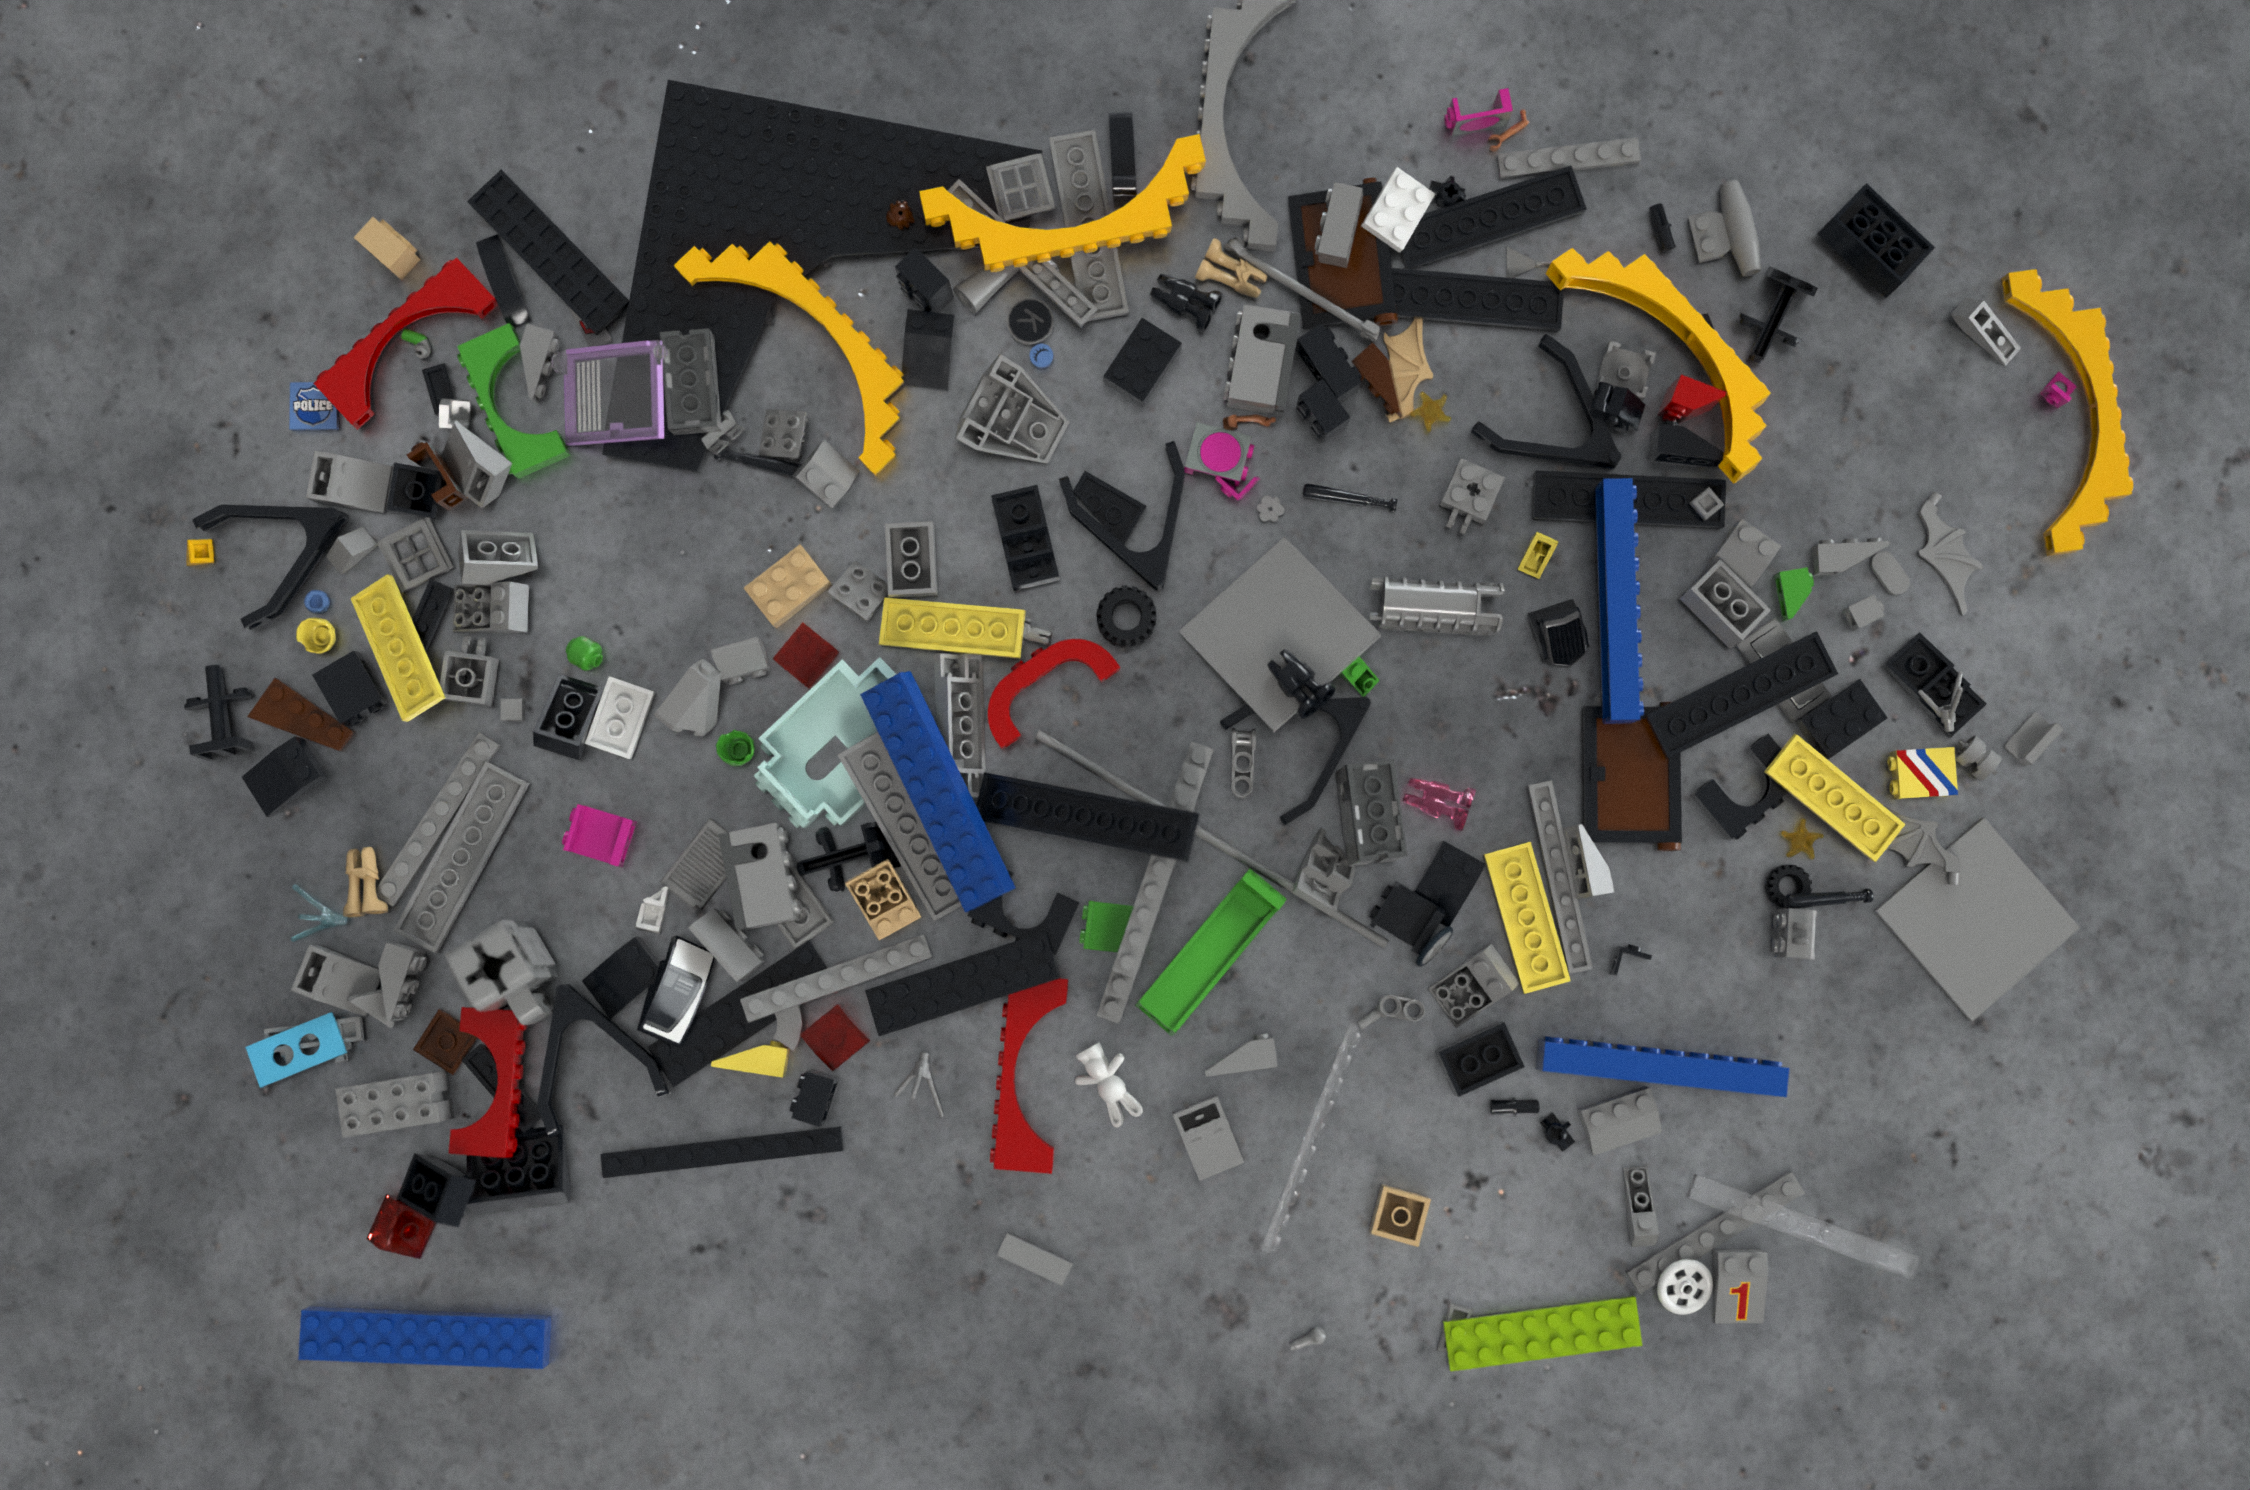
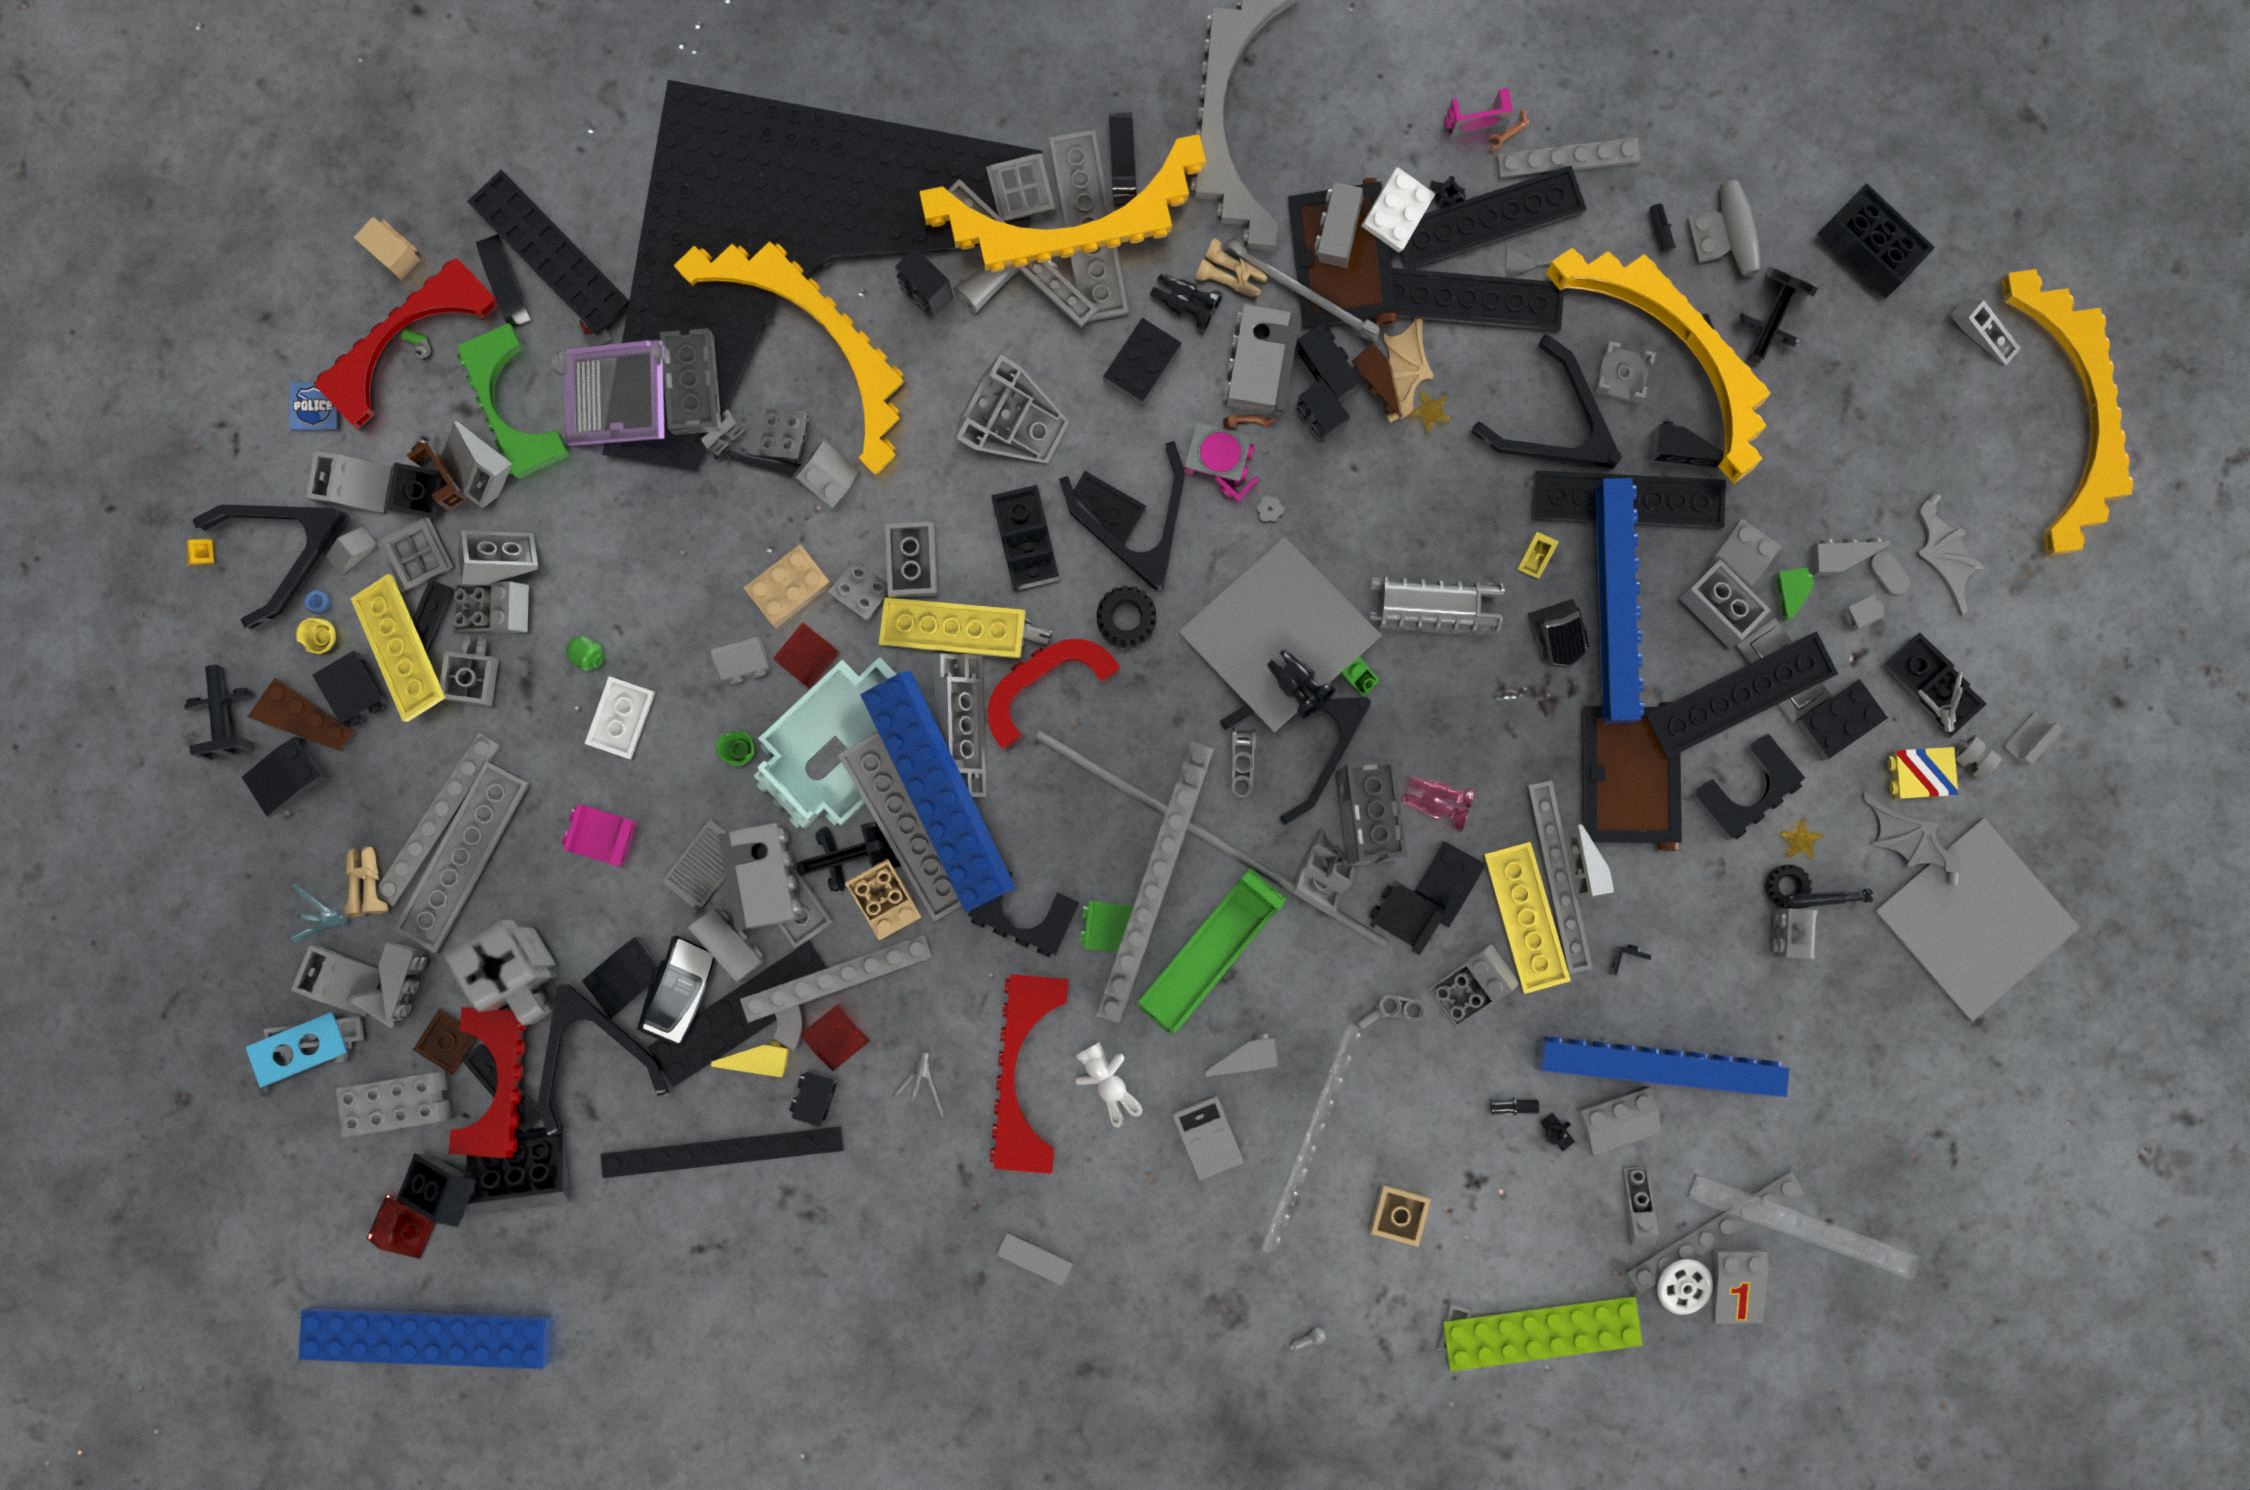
black tile [422,363,456,416] -> none
light grey panel [439,398,471,429] -> none
light grey piece [500,699,525,722] -> none
light grey slope [520,324,560,404] -> none
black slope [533,674,604,760] -> none
white slope [635,887,669,934] -> none
light grey slope [654,658,721,736] -> none
black plate [865,932,1061,1036] -> none
reddish brown animal [886,201,915,230] -> none
black slope [901,309,957,391] -> none
black plate [976,772,1200,862] -> none
black tile [1007,298,1054,345] -> none
medium blue tile [1030,344,1053,369] -> none
black piece [1303,484,1398,512] -> none
wheel [1416,926,1453,966] -> none
black brick [1435,1022,1525,1097] -> none
light grey hinge [1440,458,1505,534] -> none
black hinge [1589,382,1646,433] -> none
red slope [1657,374,1726,424] -> none
light grey tile [1689,487,1724,521] -> none
light yellow plate [1764,734,1906,862] -> none
dark pink bracket [2040,372,2077,408] -> none

